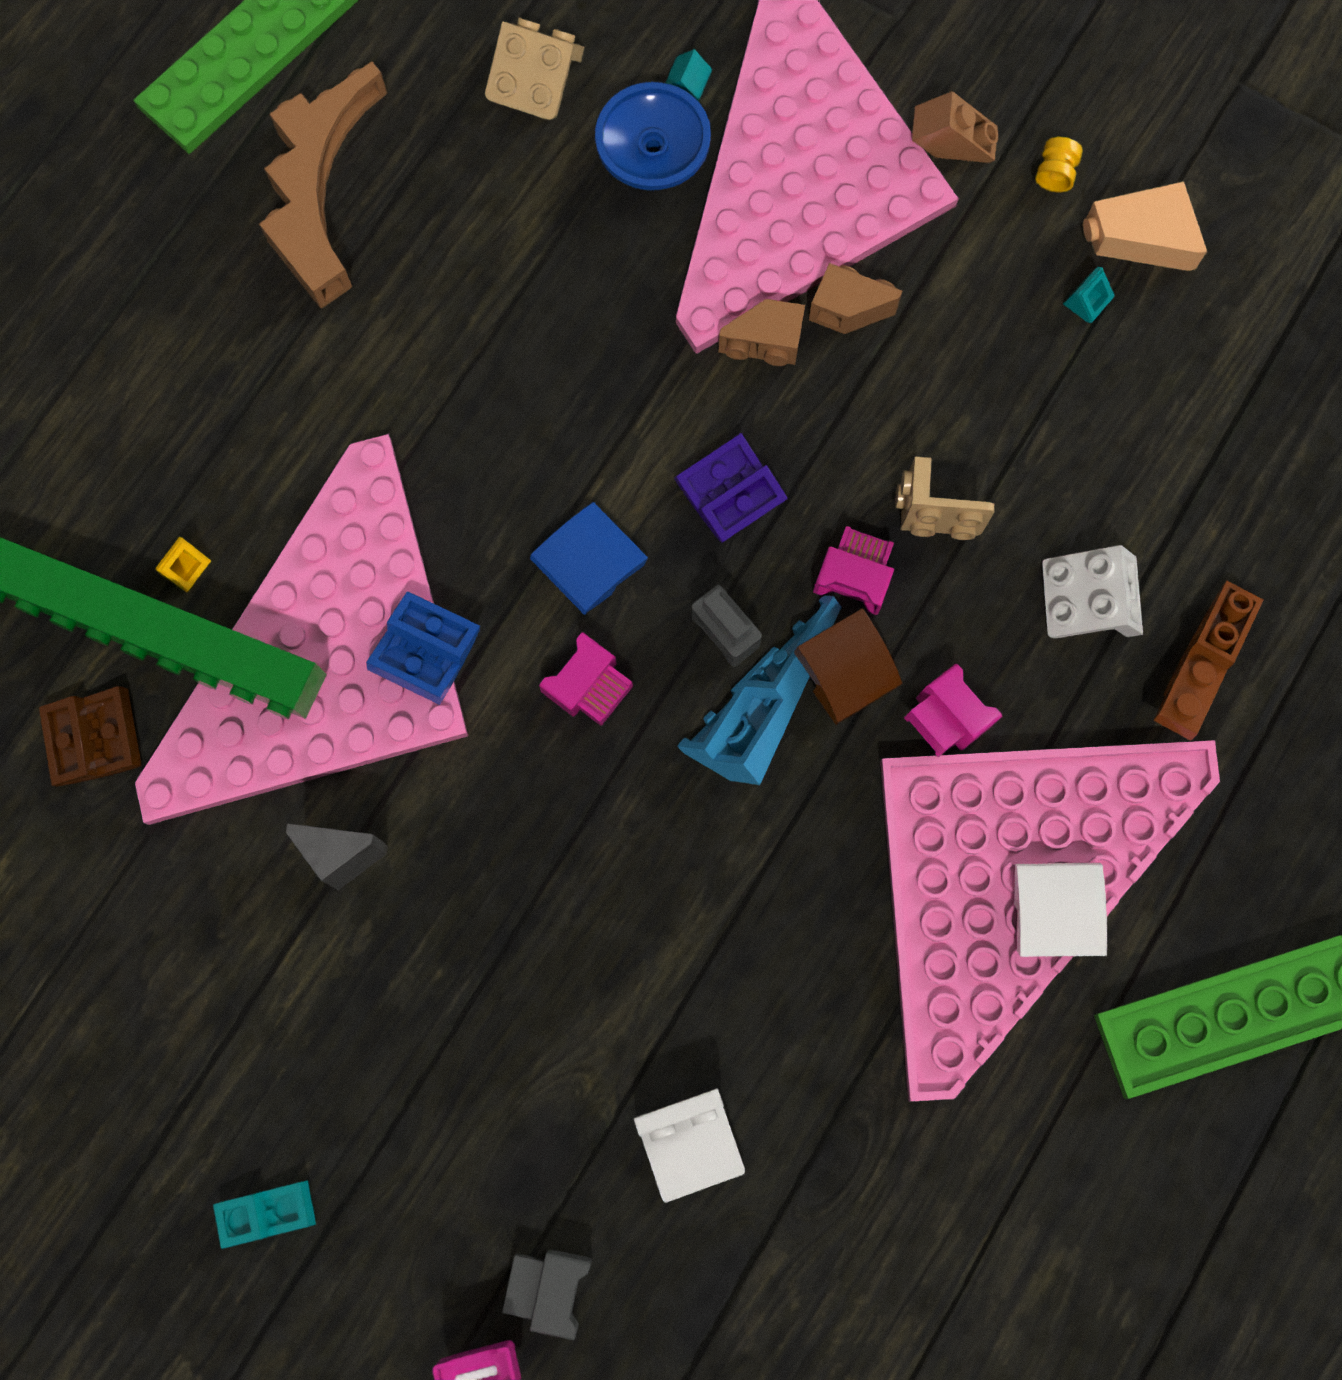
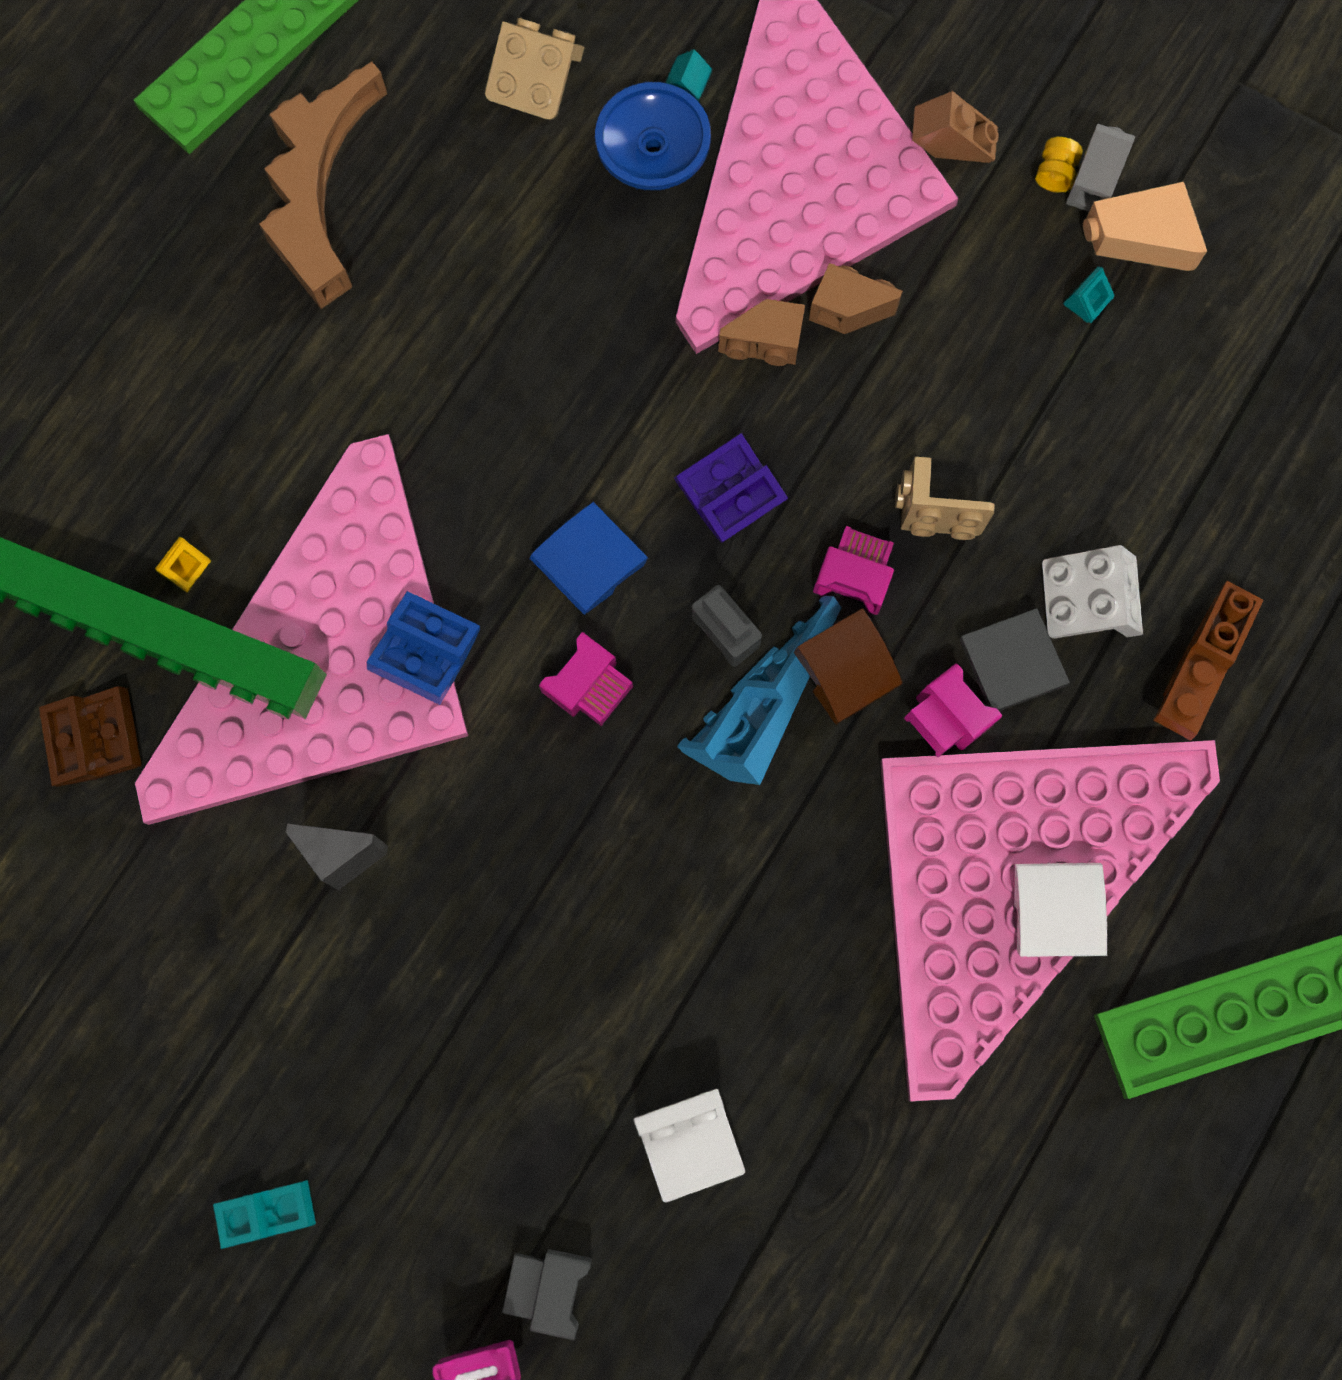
none -> dark grey tile [959,608,1070,711]
none -> light grey slope [1066,124,1135,211]

